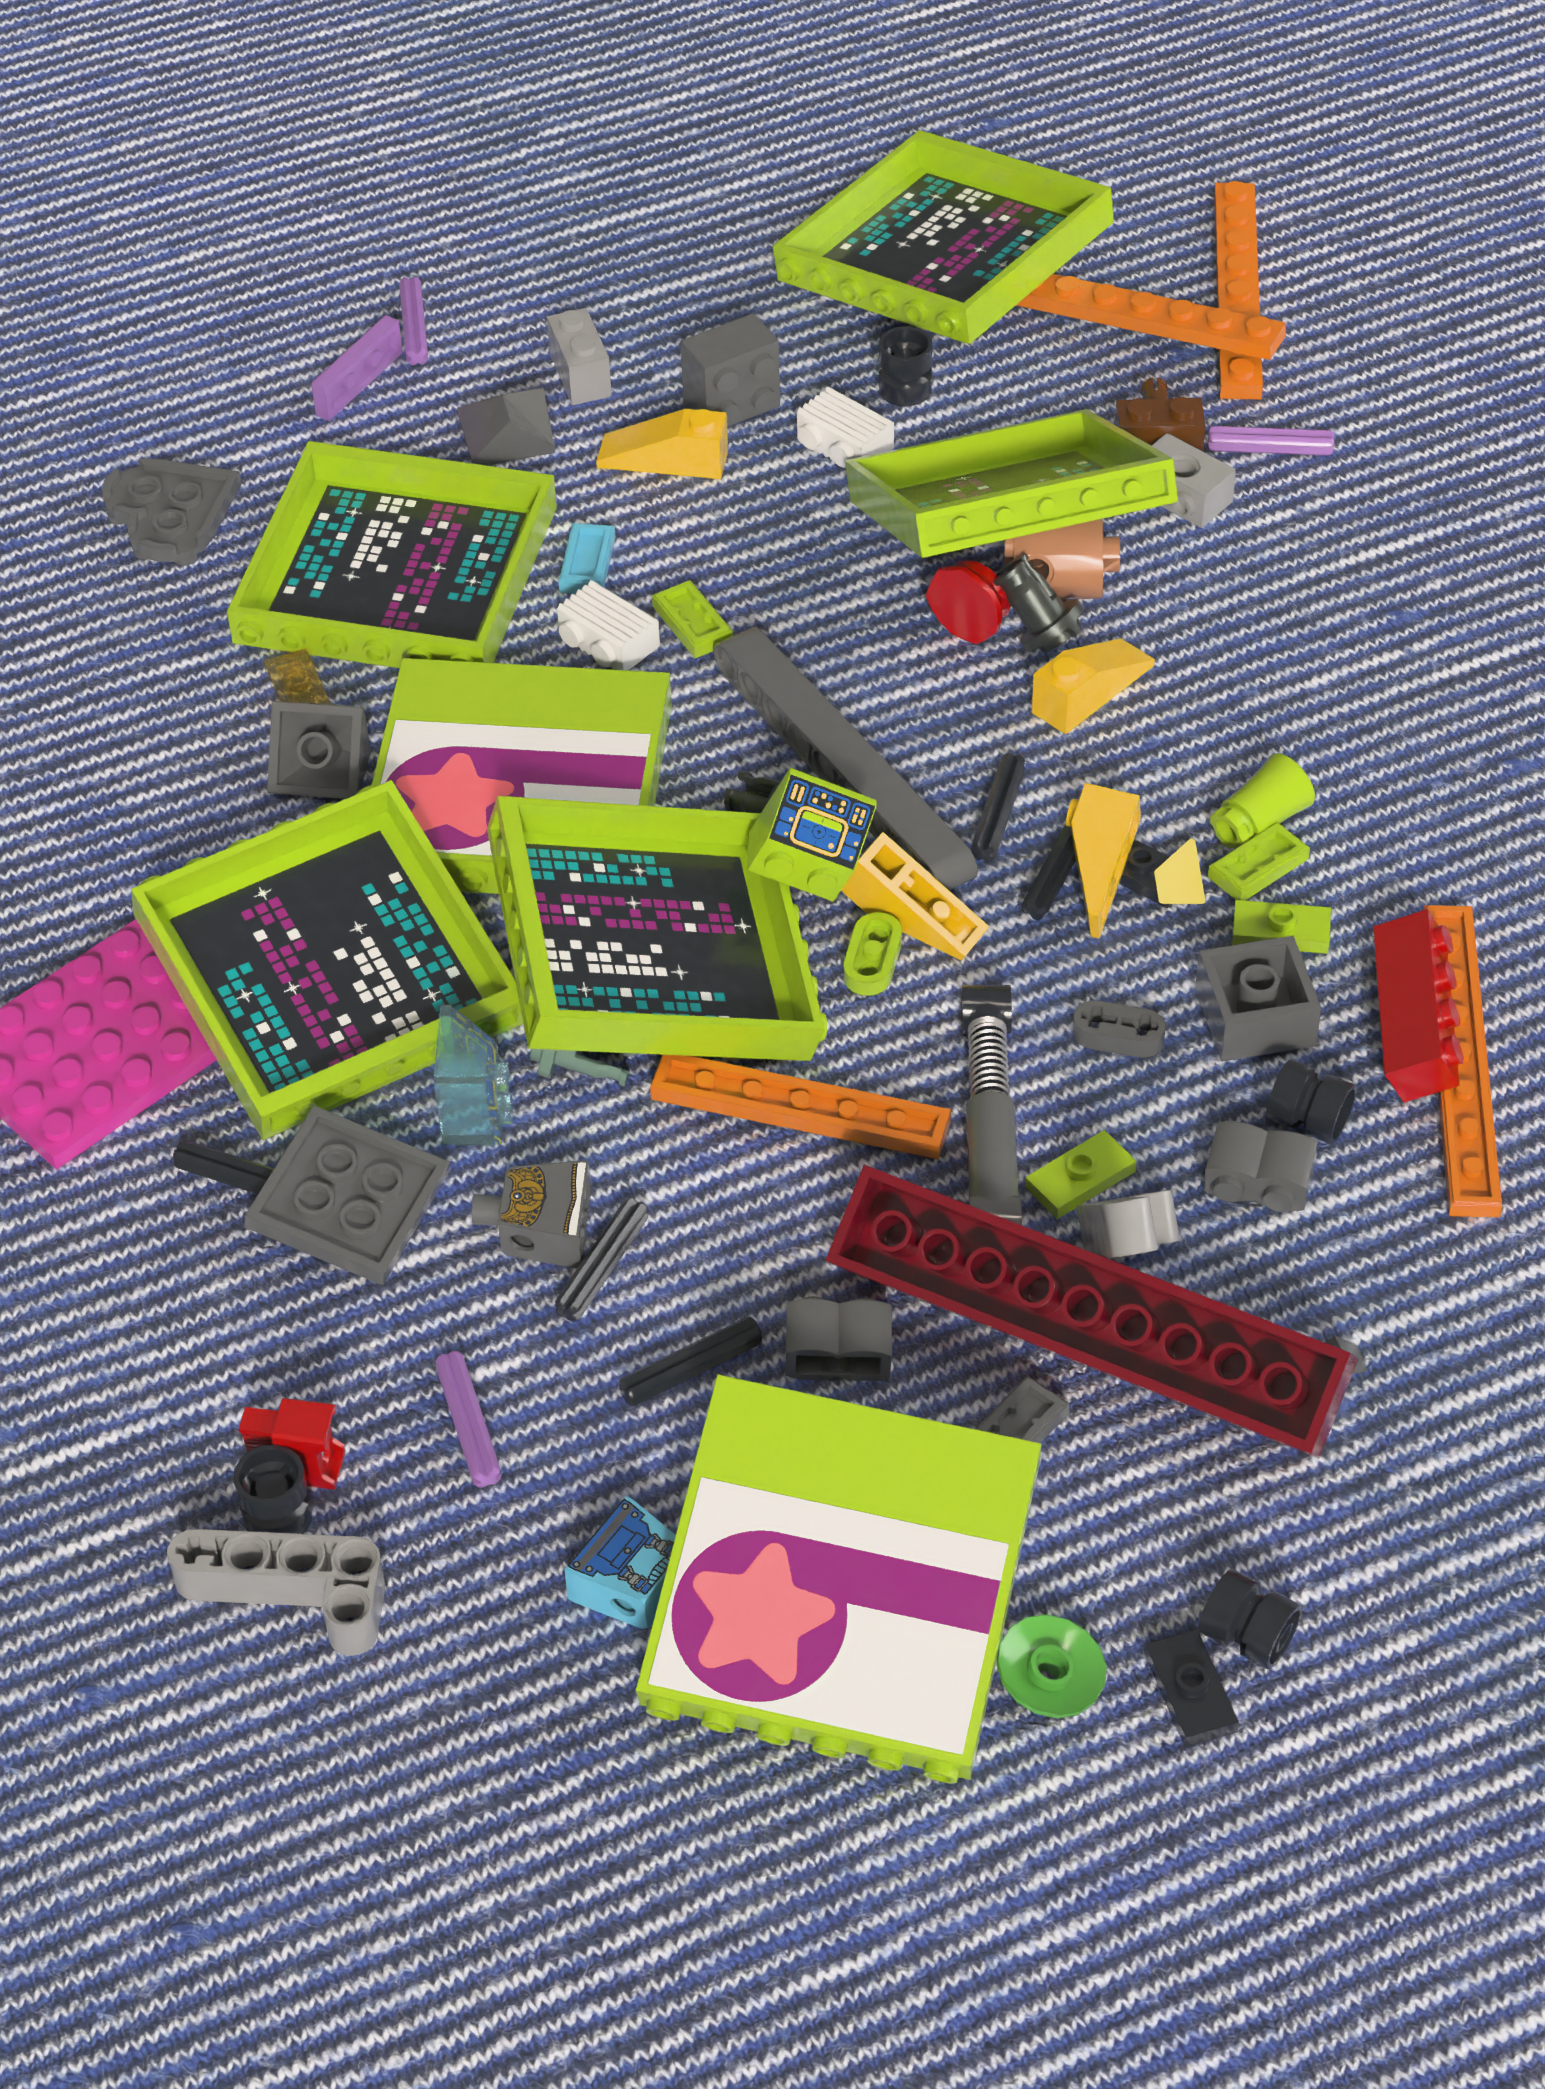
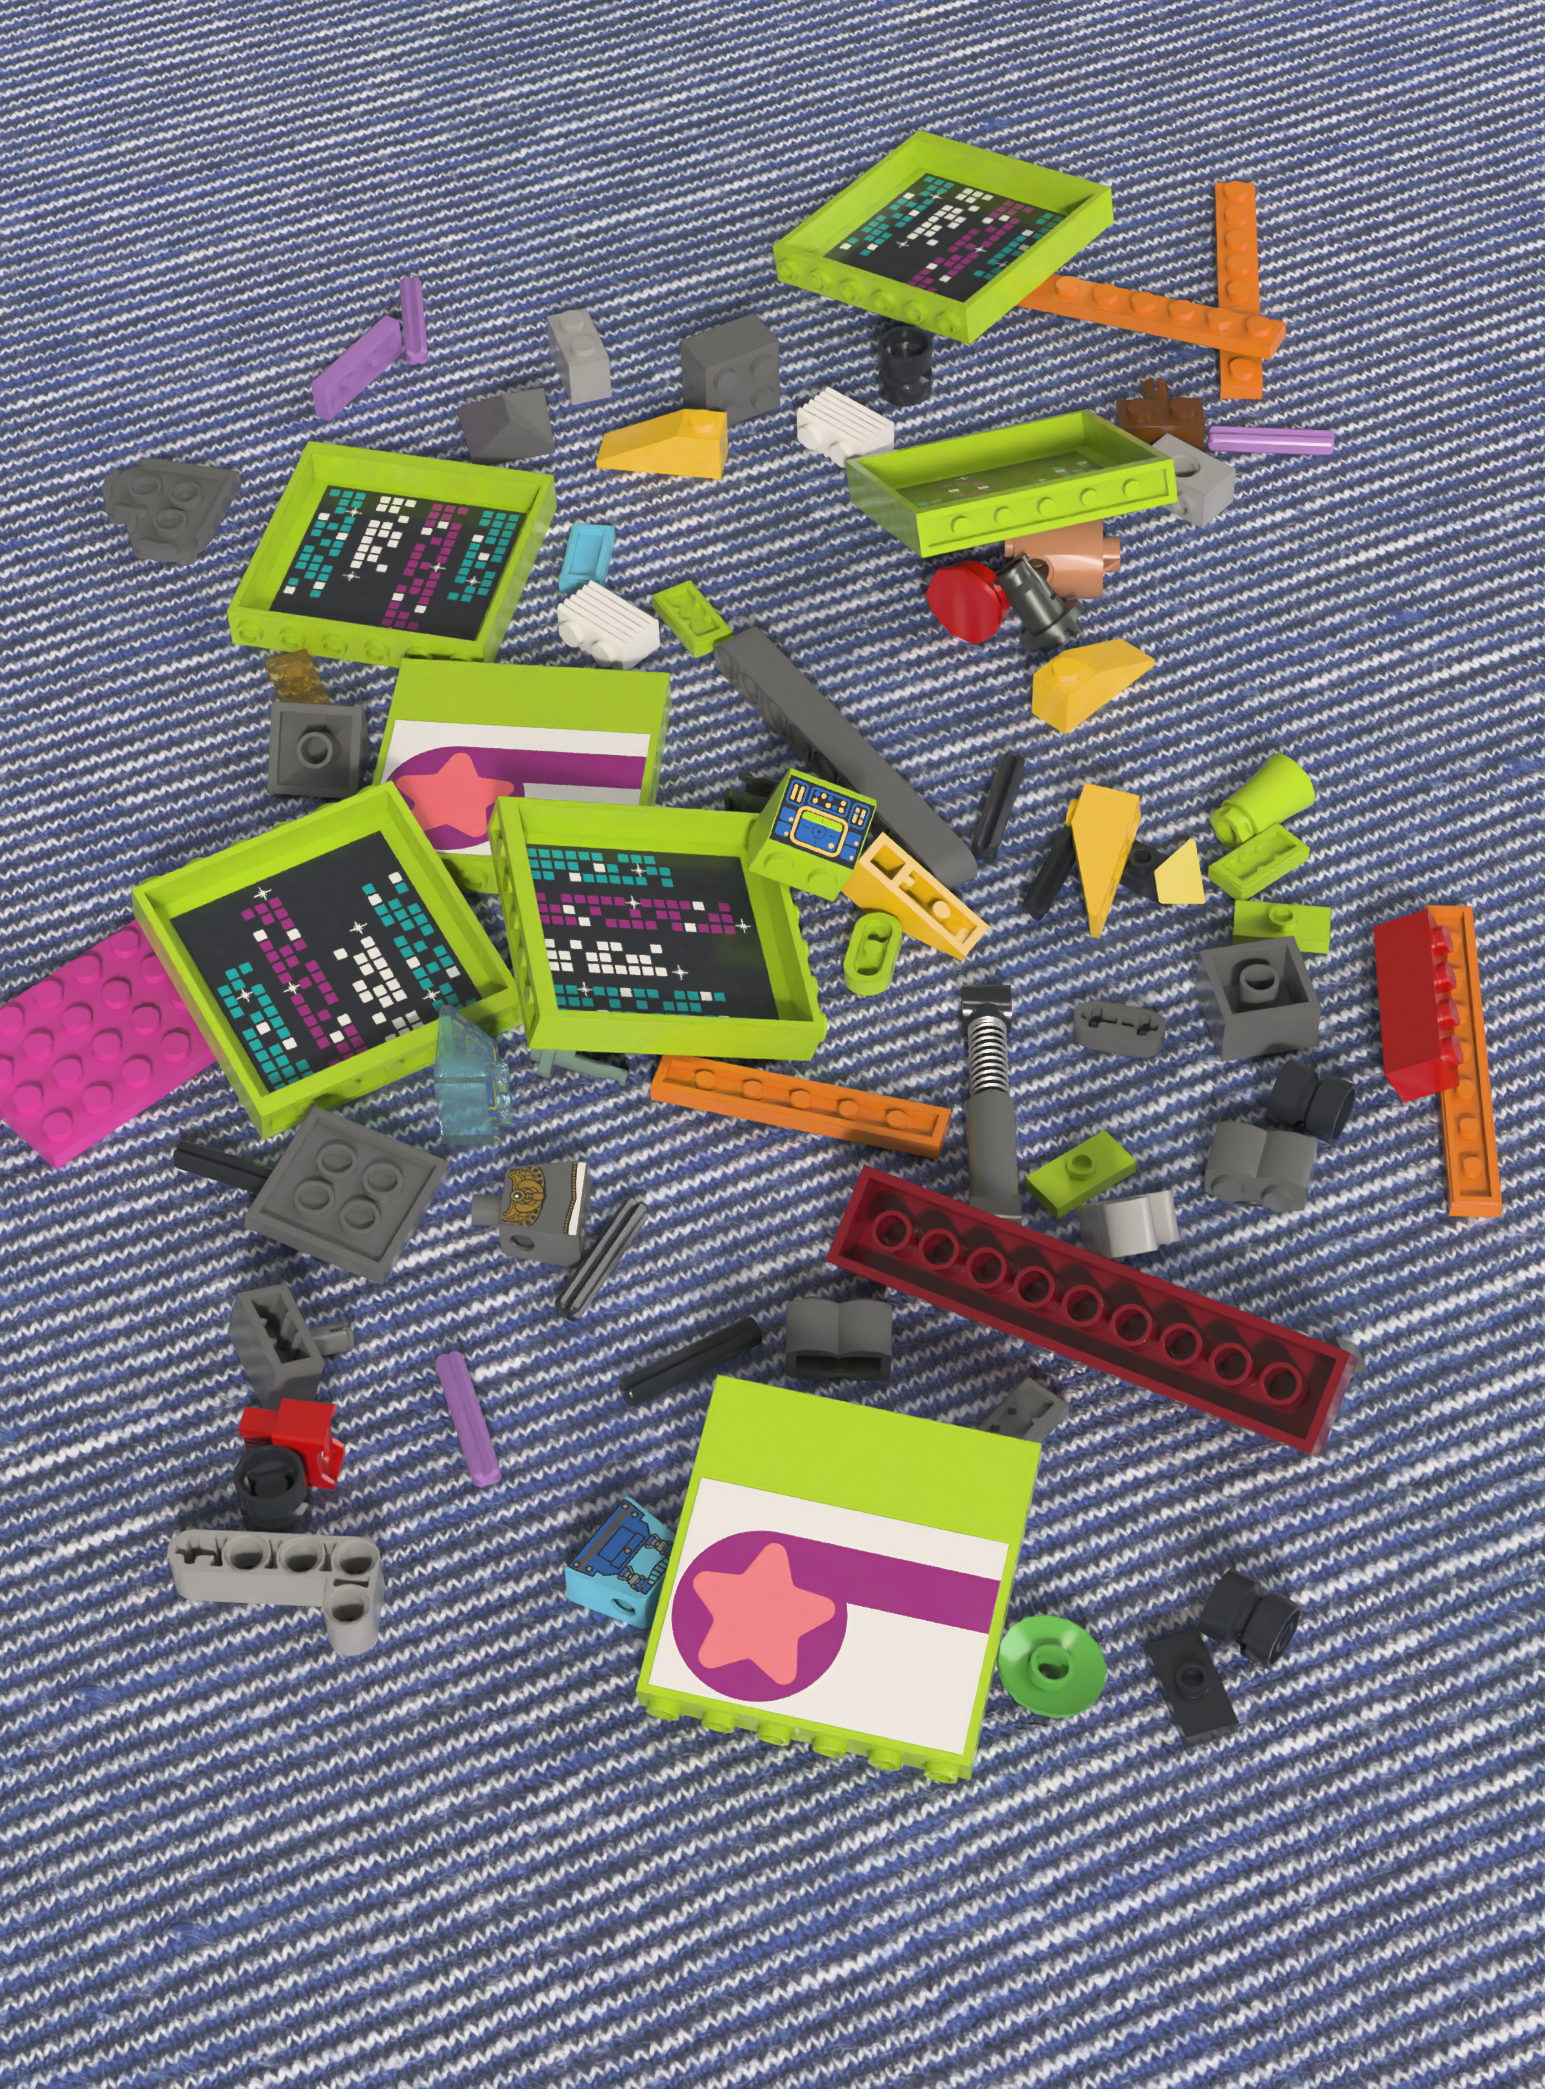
none -> dark grey brick [227,1283,354,1411]

